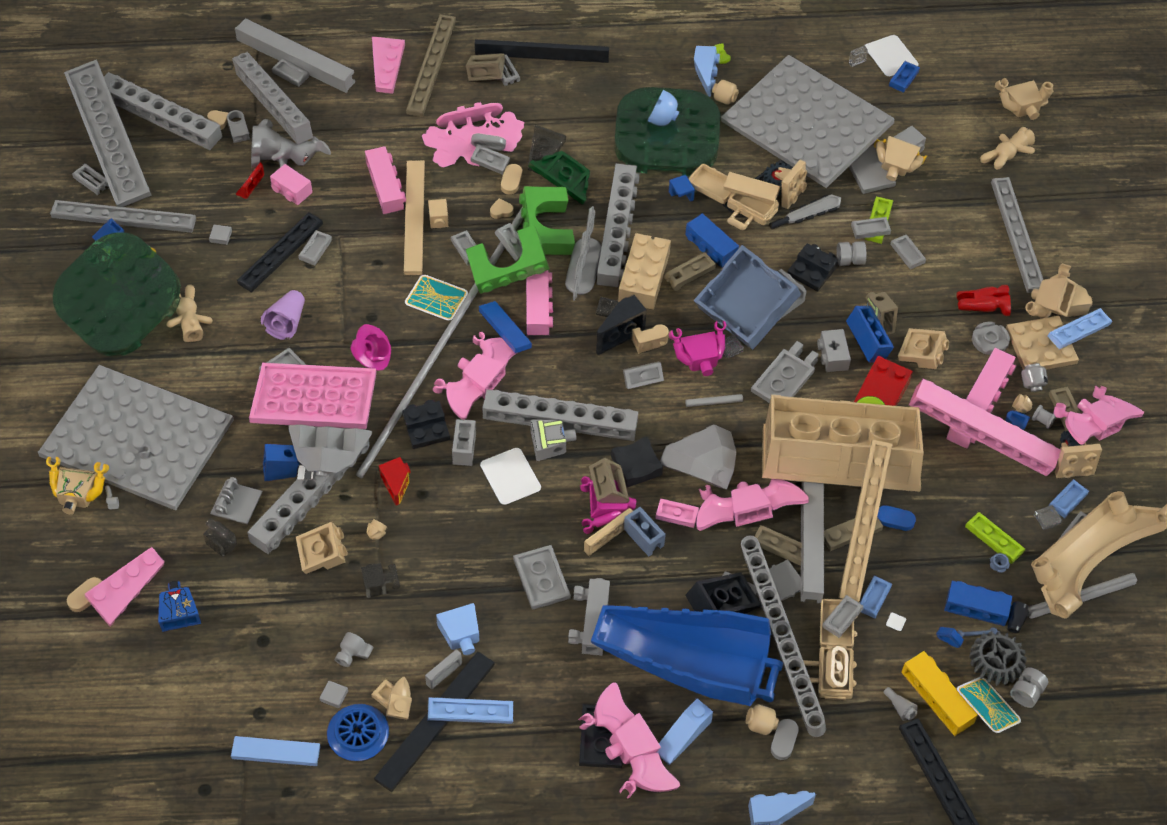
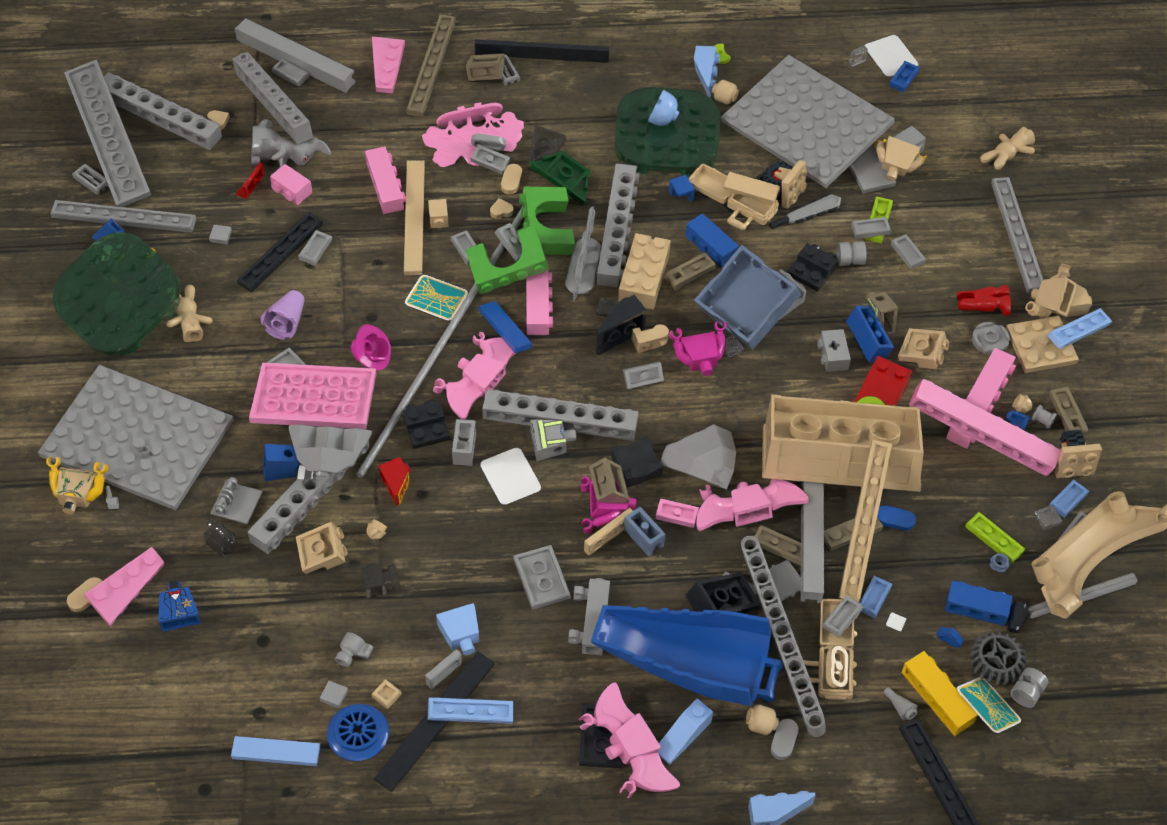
light grey piece [227,110,250,143] -> none
tan plate [386,677,412,720] -> none
light grey bar [685,394,743,407] -> none
light grey tile [751,341,819,403] -> none
sand blue hinge [957,628,998,637] -> none
tan torso [995,78,1053,120] -> none
light grey head [1021,363,1048,392] -> none
bright pink torso [1054,386,1144,445] -> none

